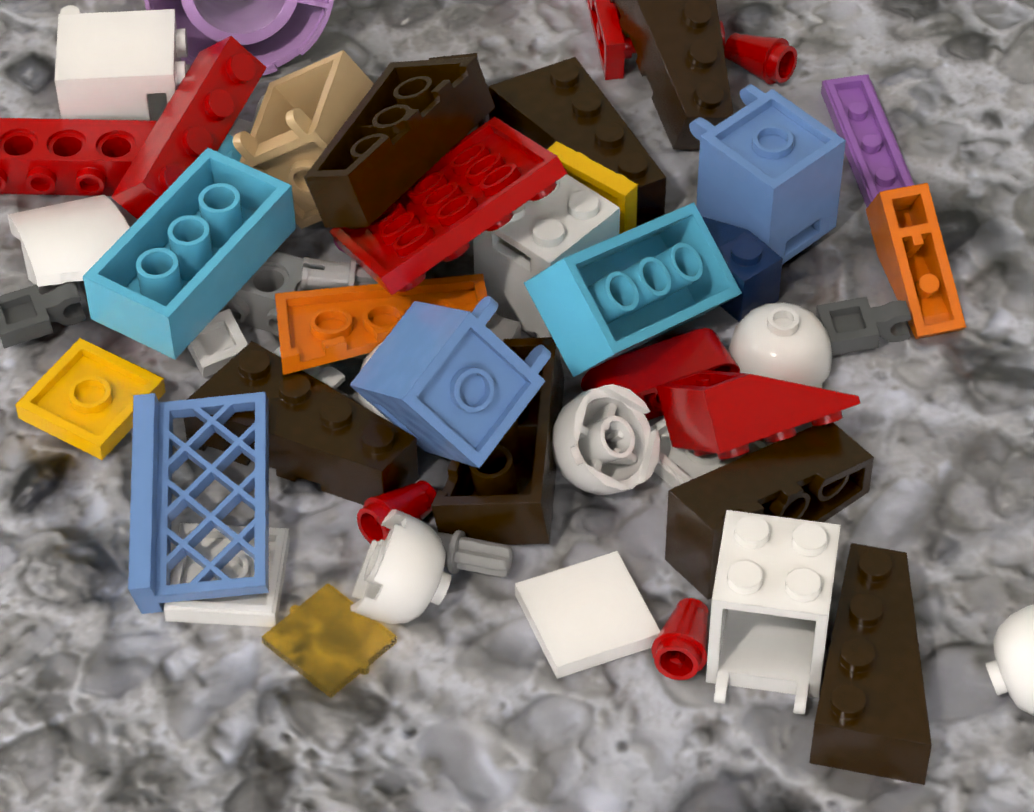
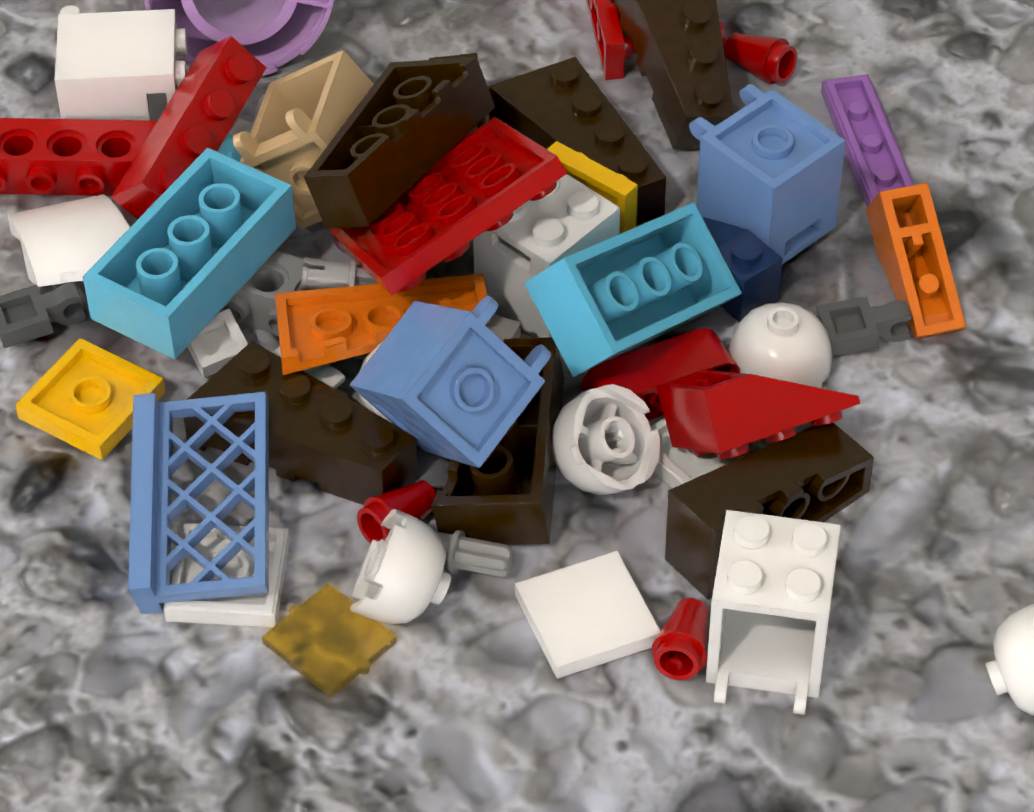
dark brown wedge [809,543,932,785] -> none

